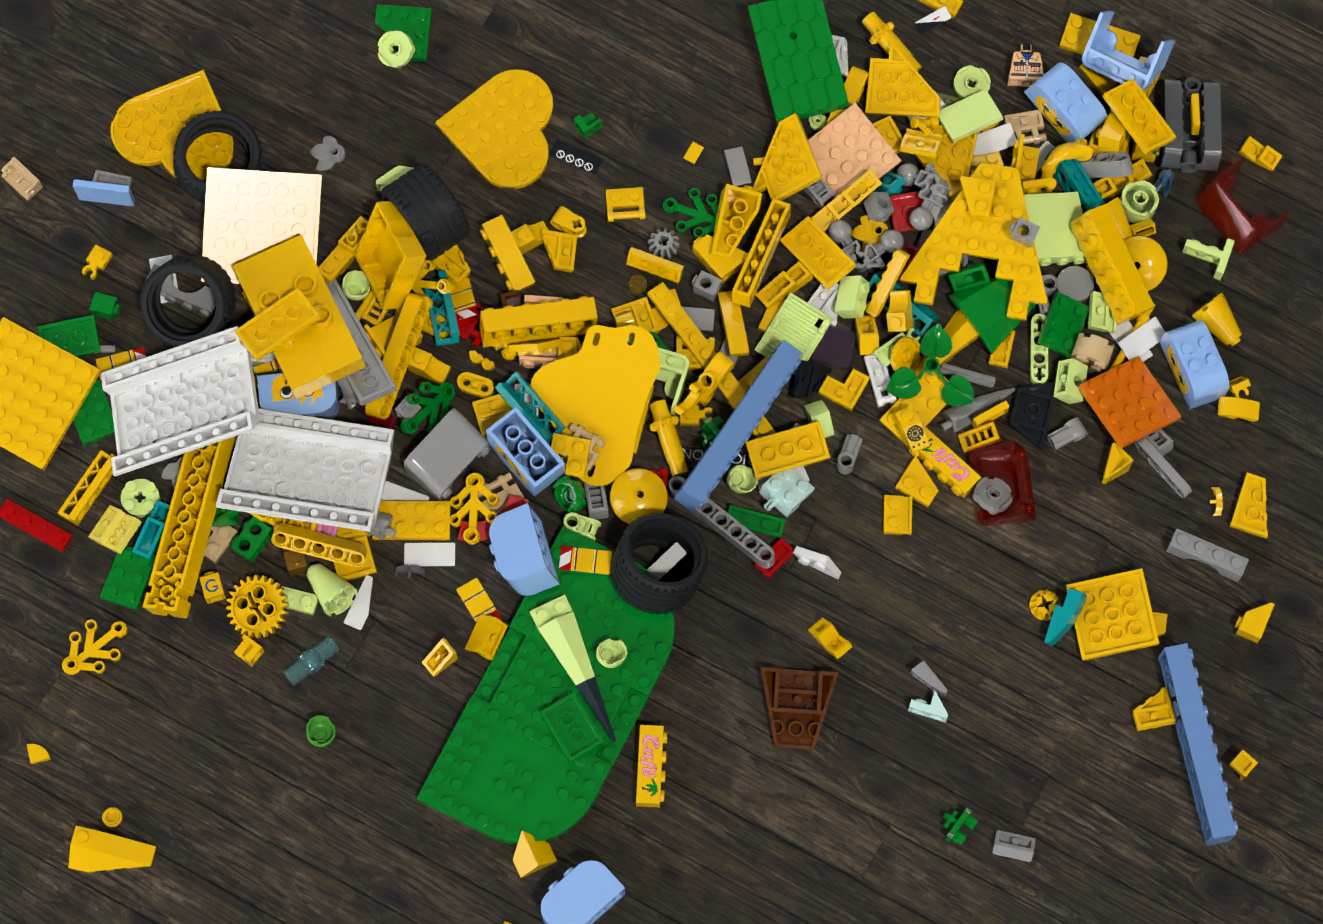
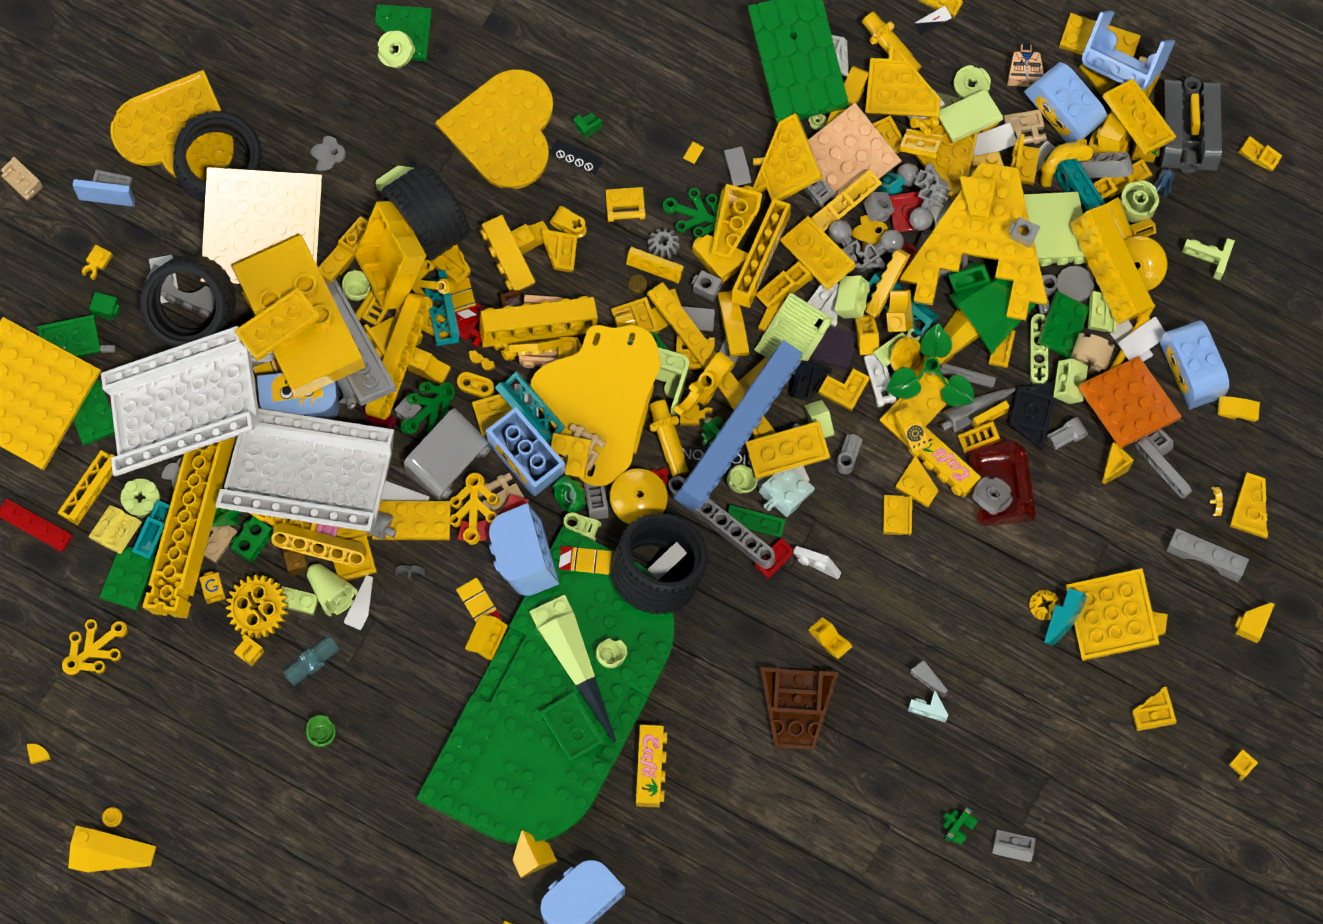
yellow sticker [96,347,146,381] -> none
white sticker [404,543,455,566] -> none
yellow slope [422,638,458,677] -> none
yellow plate [1022,178,1057,194] -> none
medium blue brick [1158,643,1238,846] -> none
yellow cone [1192,293,1242,346] -> none
clear red windscreen [1196,158,1288,253] -> none
yellow tile [1228,376,1251,398] -> none

